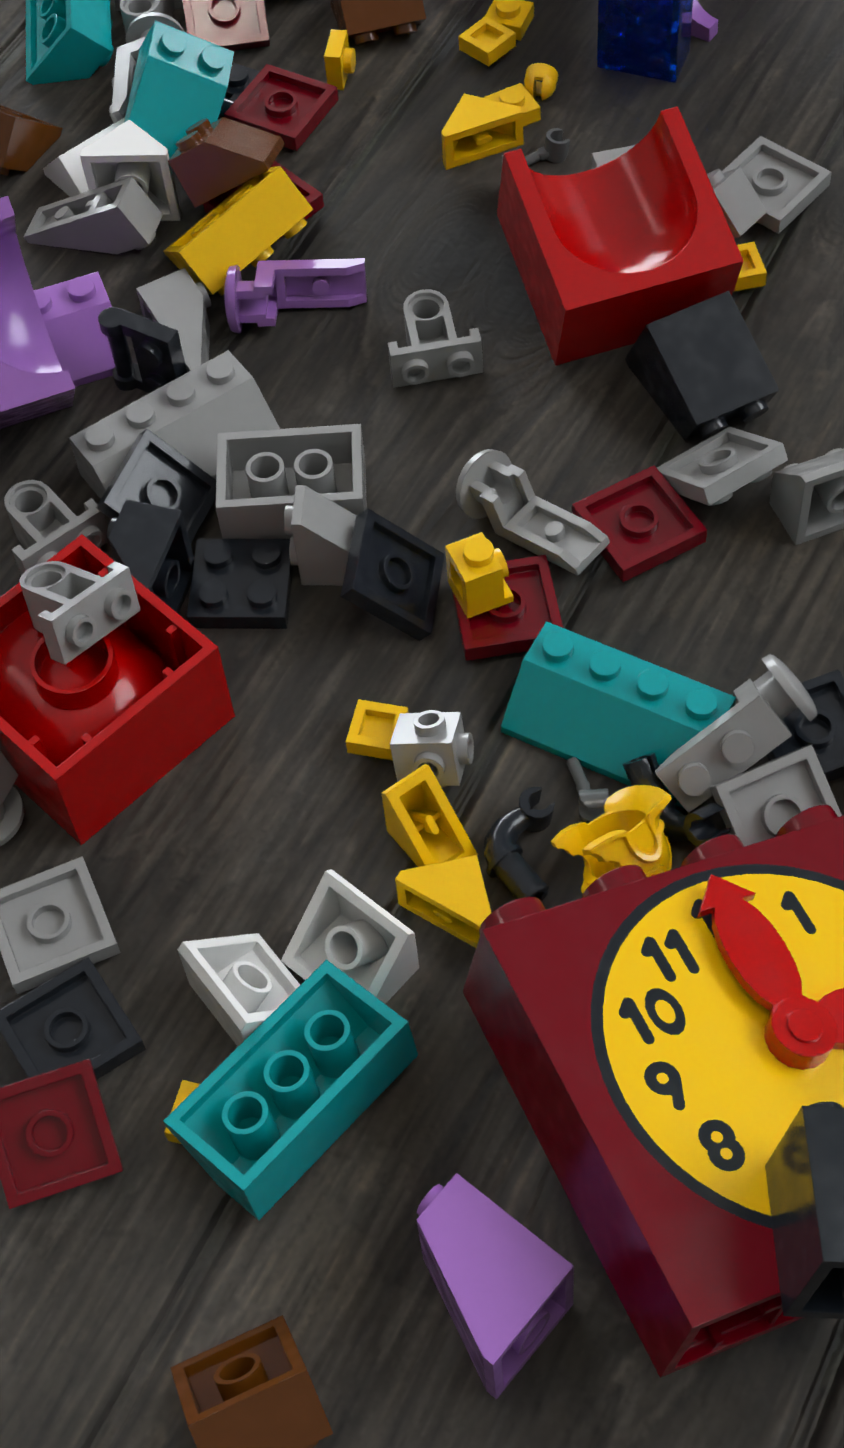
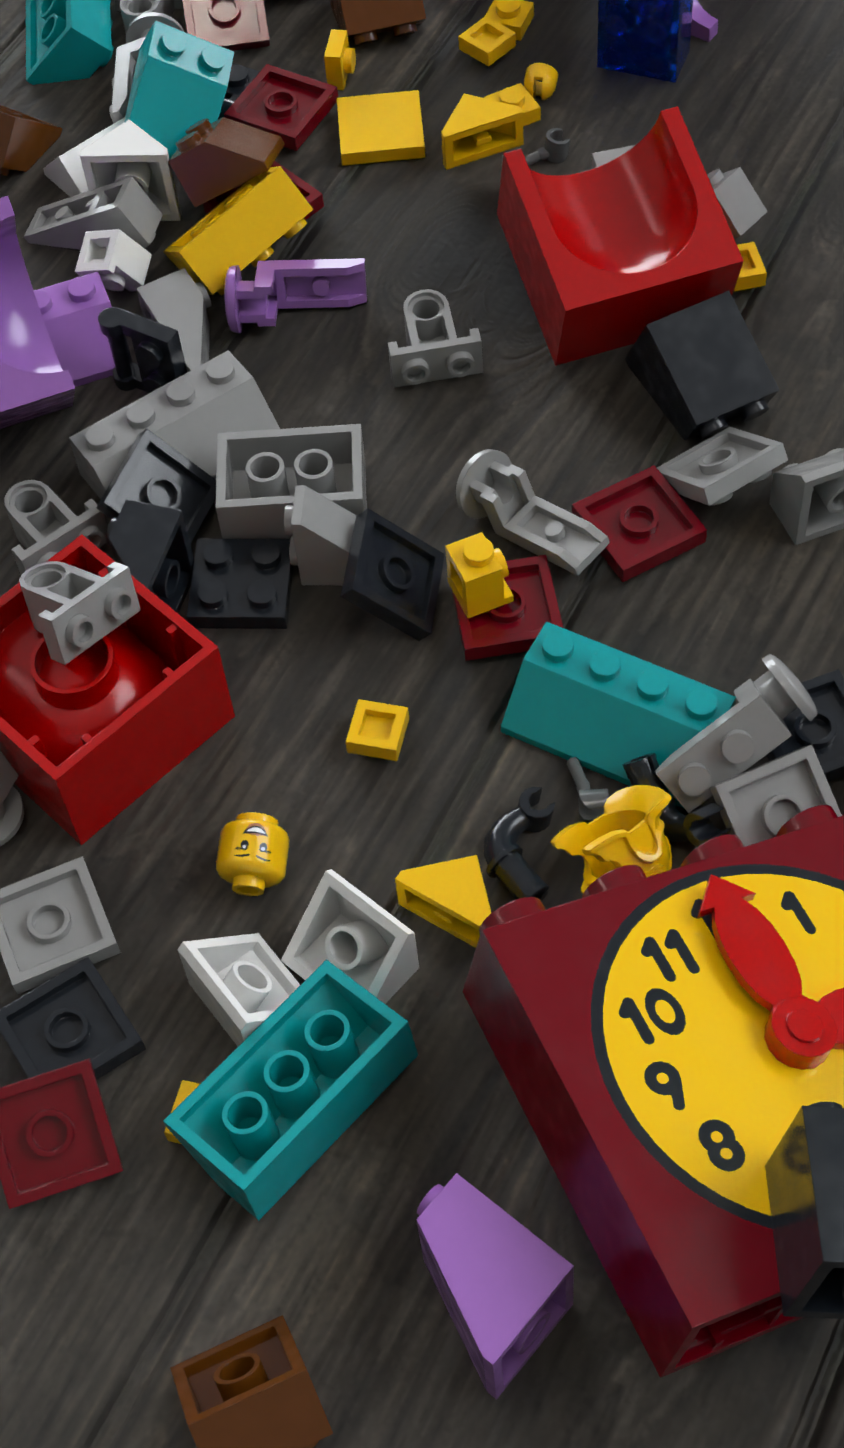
yellow slope [381,764,478,867] -> none
light grey brick [389,710,474,788] -> none
light grey plate [721,136,832,234] -> none
none -> white brick [75,229,152,291]
none -> yellow head [216,812,289,896]
none -> yellow tile [337,90,426,166]

